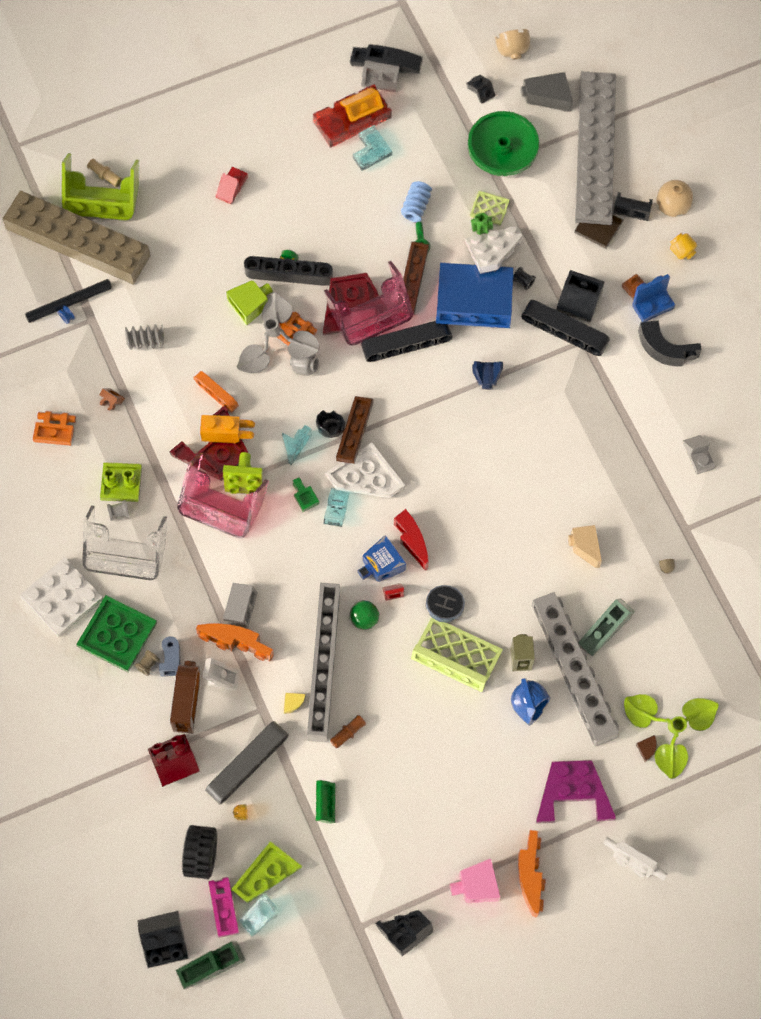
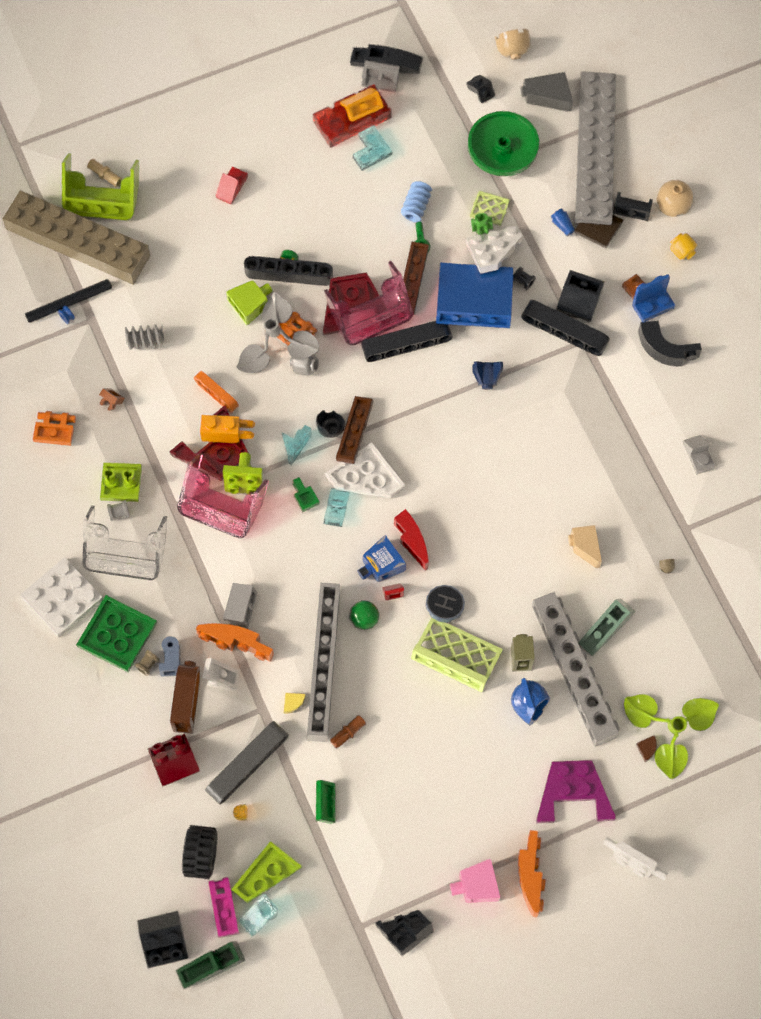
none -> blue cone [551,208,575,236]

